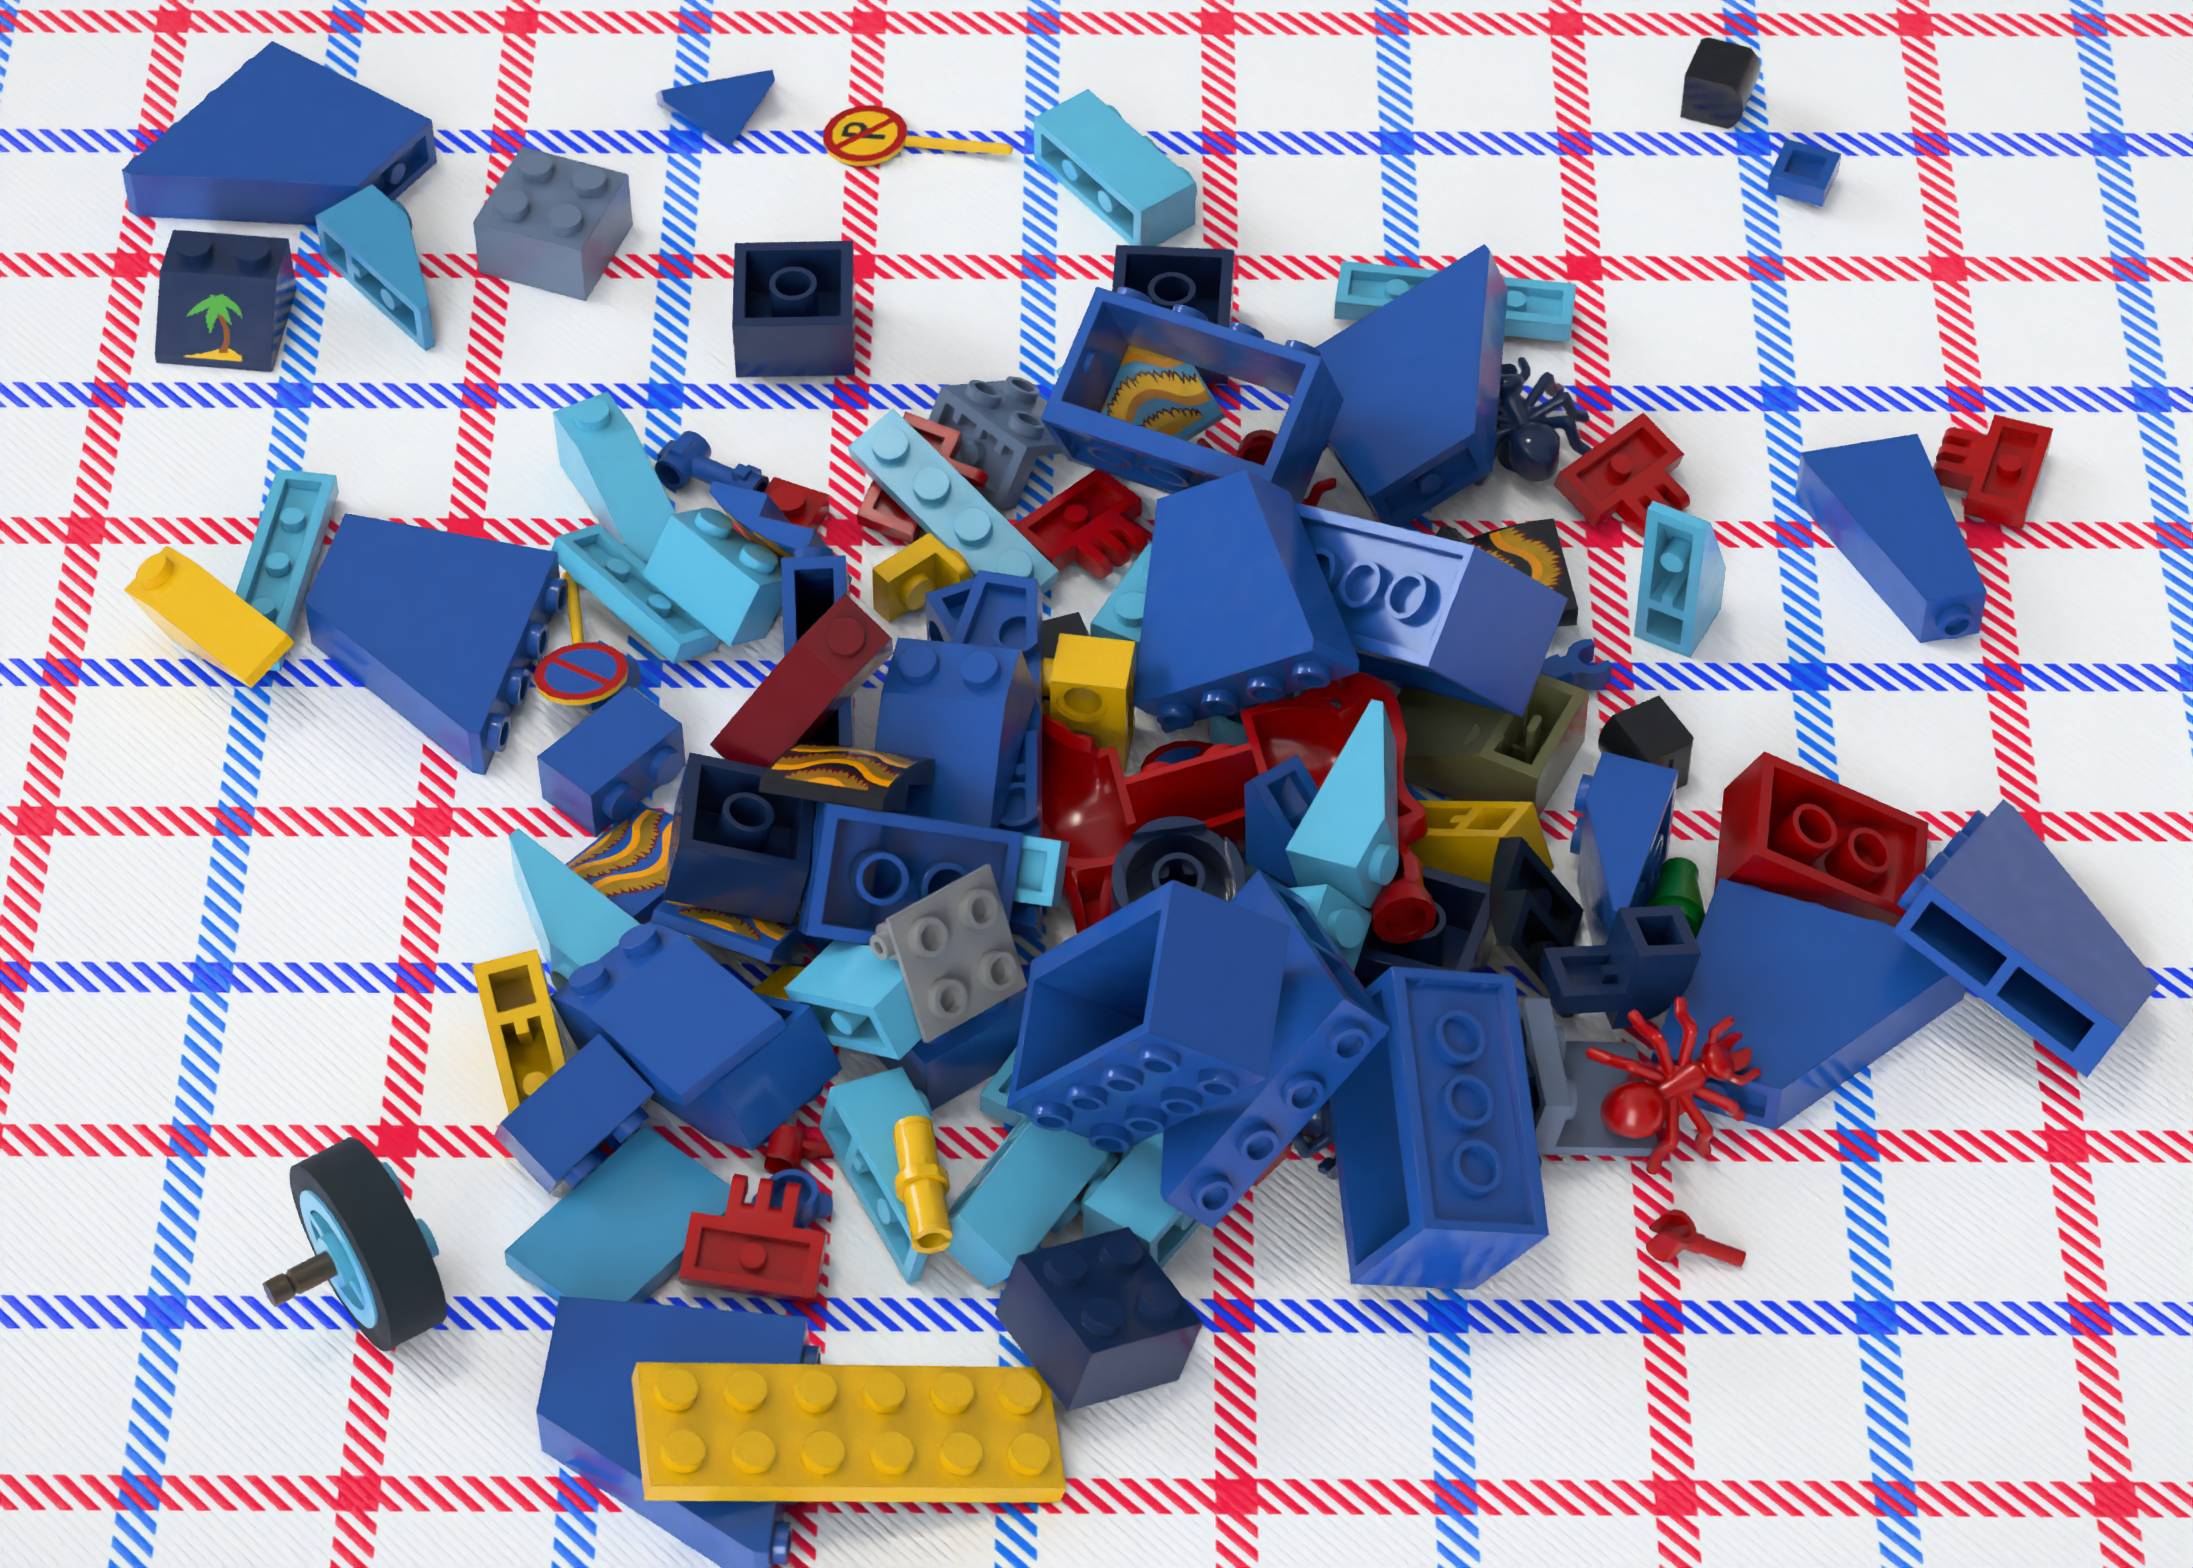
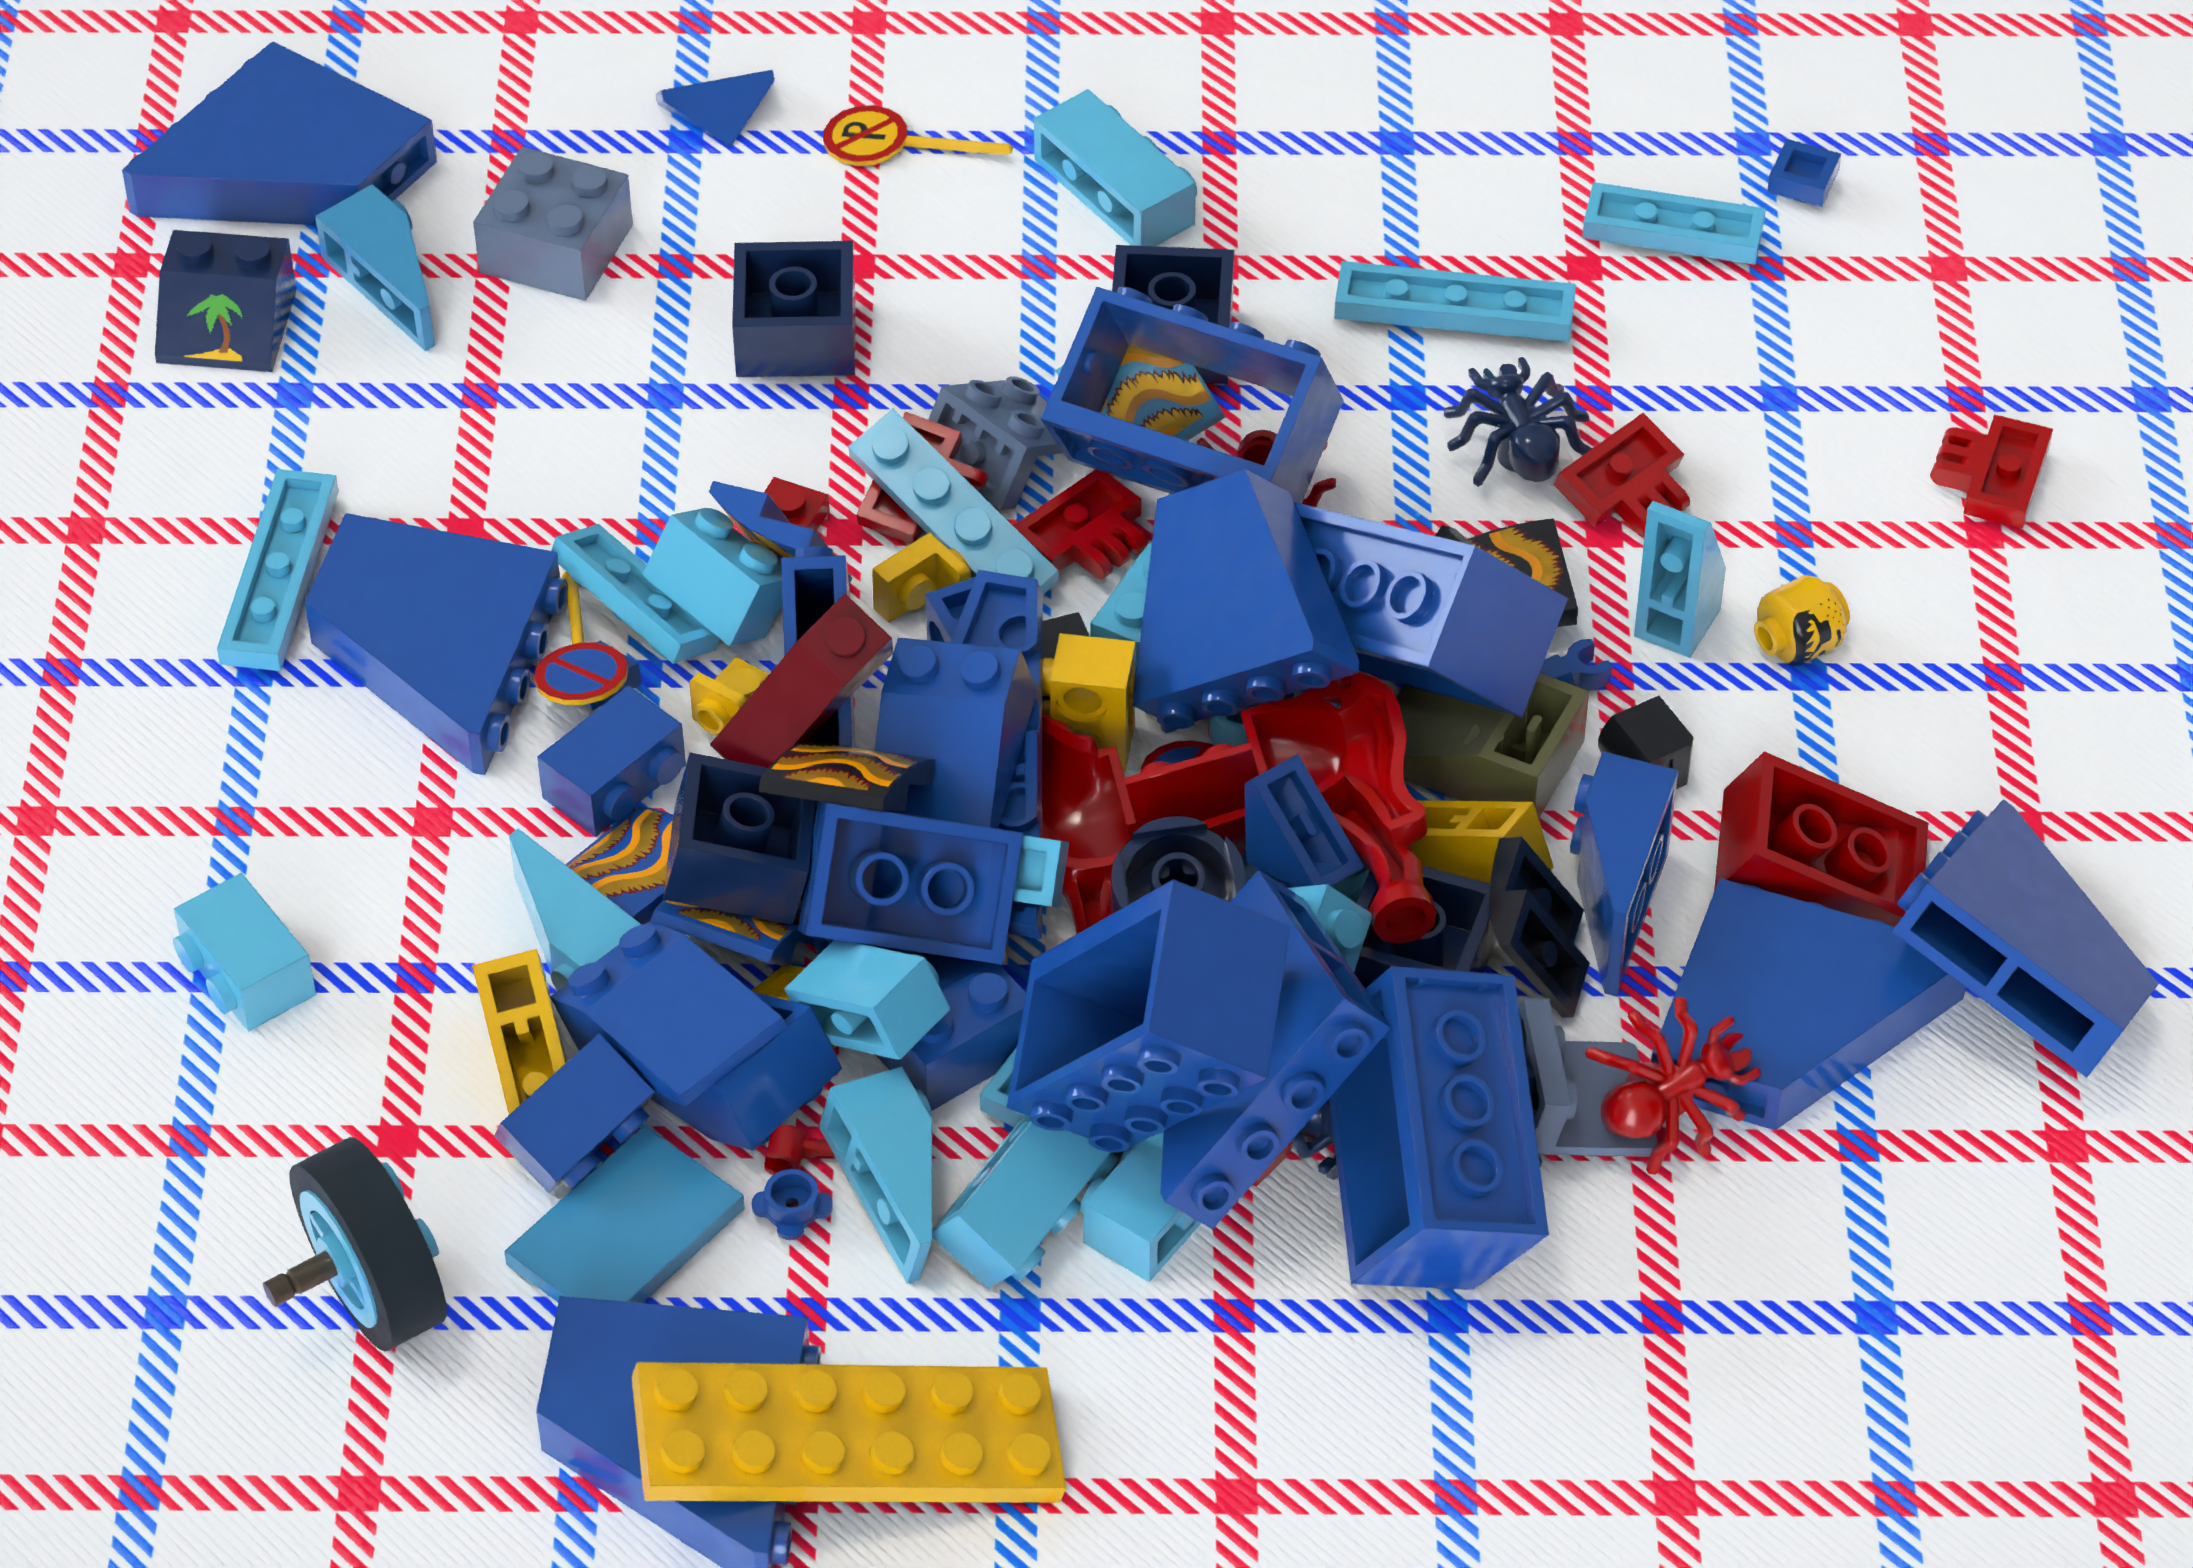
yellow slope [124,545,295,689] -> none
medium azure slope [552,391,676,565] -> none
blue bar [655,431,769,492] -> none
red hinge [679,1174,828,1305] -> none
light grey hinge [870,864,1027,1043] -> none
yellow pin [892,1115,953,1254] -> none
dark blue brick [994,1227,1203,1411] -> none
medium azure slope [1285,699,1399,908] -> none
blue slope [1315,244,1508,528] -> none
dark blue brick [1537,905,1701,1030] -> none
green cone [1645,857,1705,940] -> none
red hand [1646,1209,1746,1268] -> none
black piece [1680,37,1761,129] -> none
blue slope [1795,433,1987,643] -> none
none -> medium azure brick [173,872,316,1032]
none -> yellow bracket [689,657,769,735]
none -> medium azure plate [1582,182,1766,265]
none -> yellow head [1754,575,1850,667]

